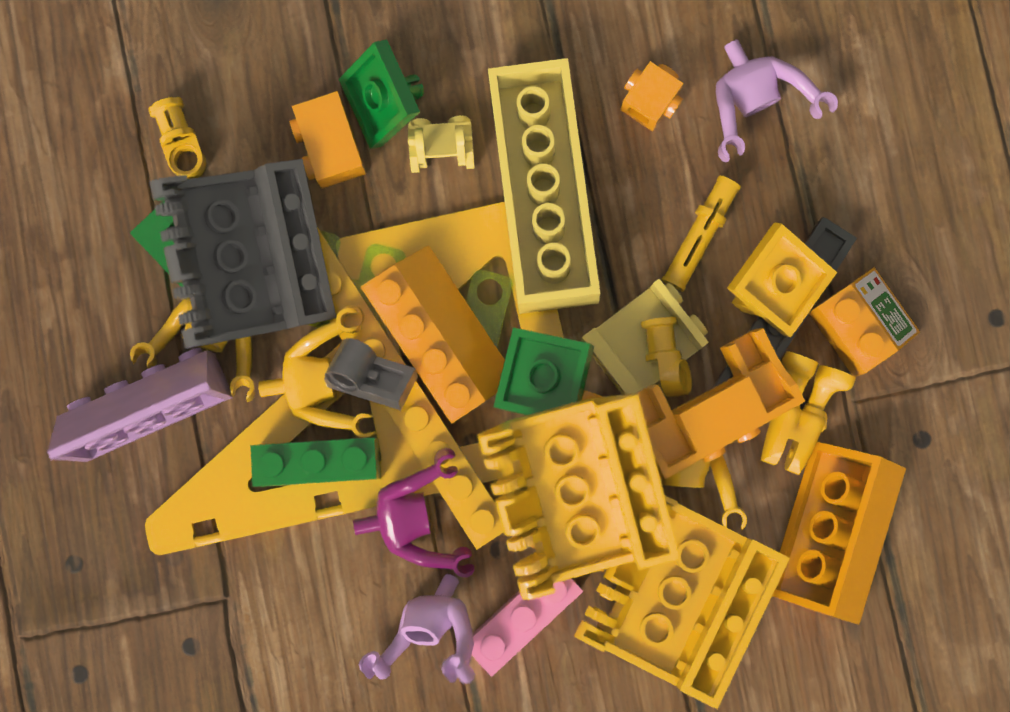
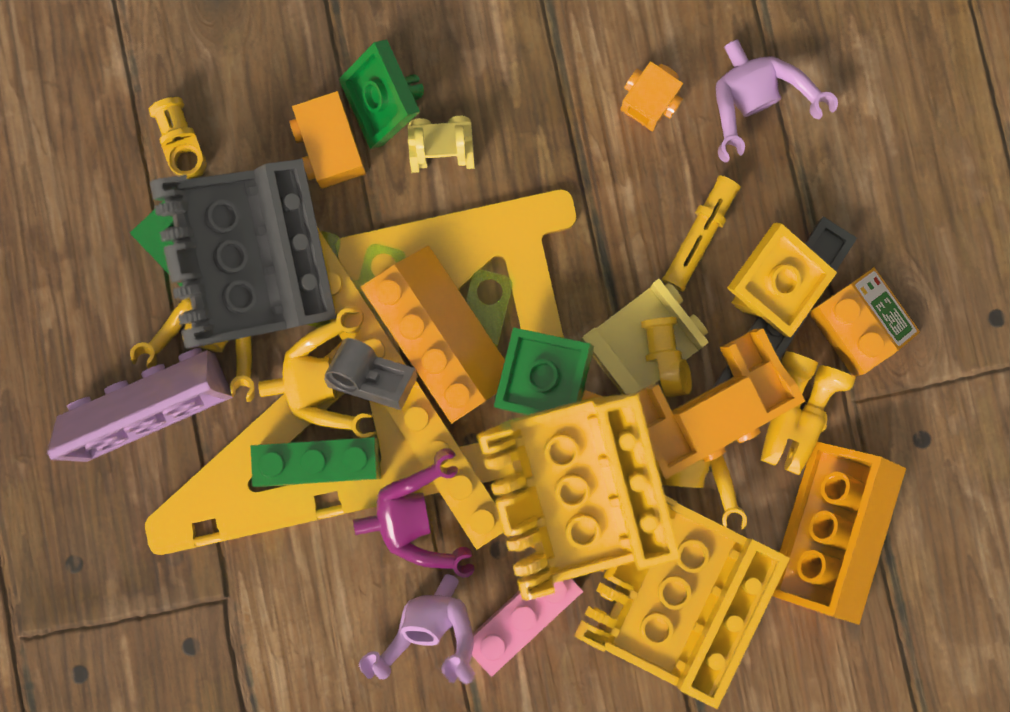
light yellow brick [488,58,600,314] -> none

